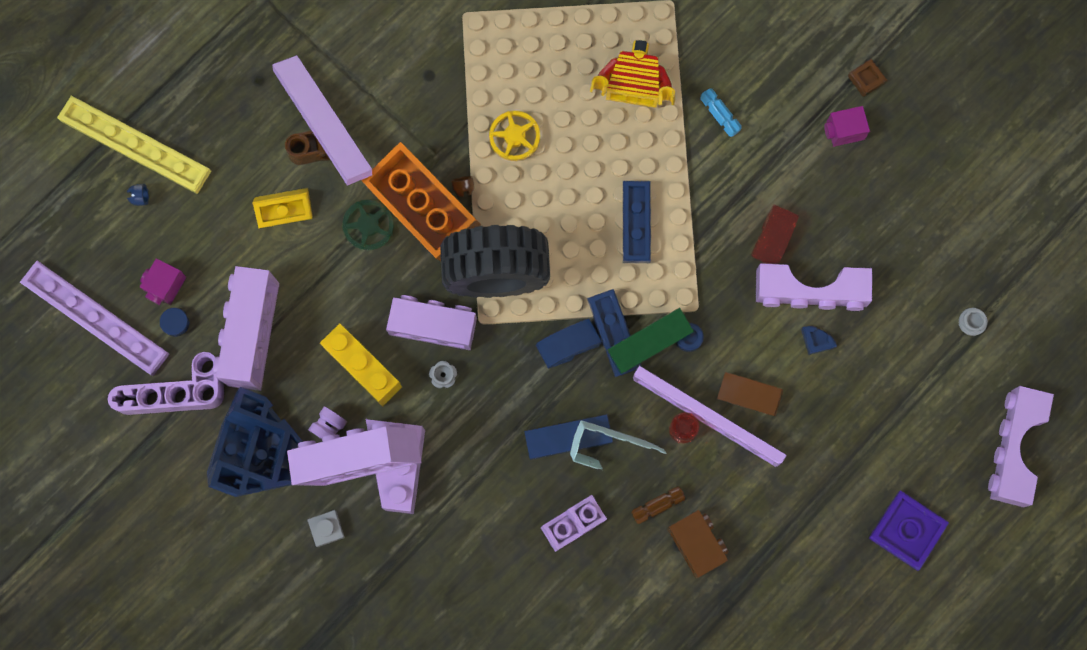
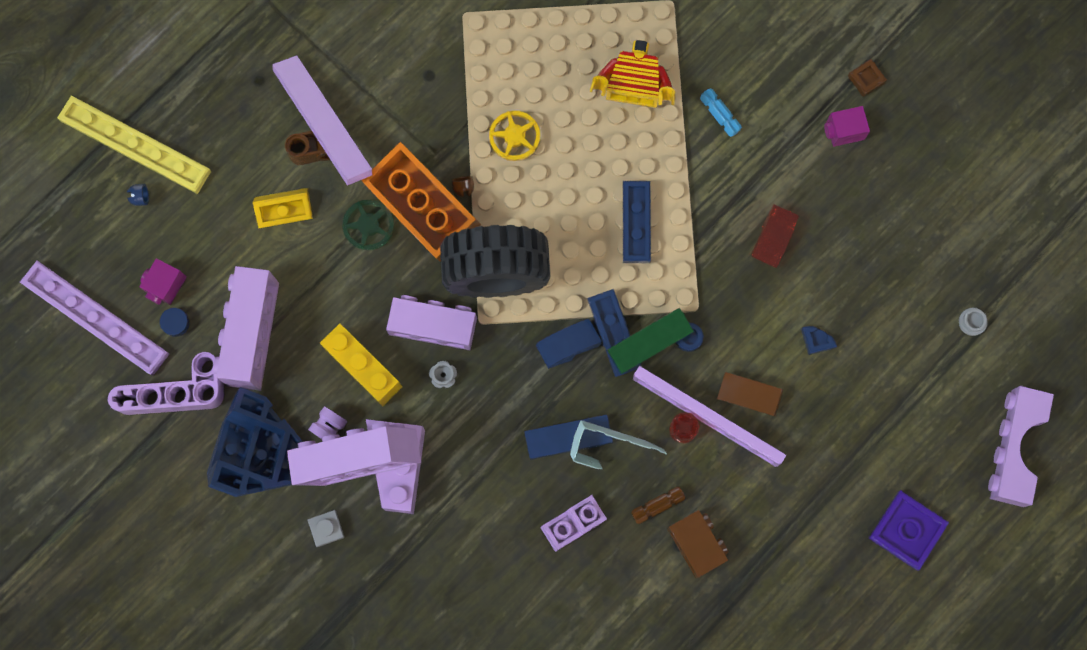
lavender arch [756,264,872,311] -> none

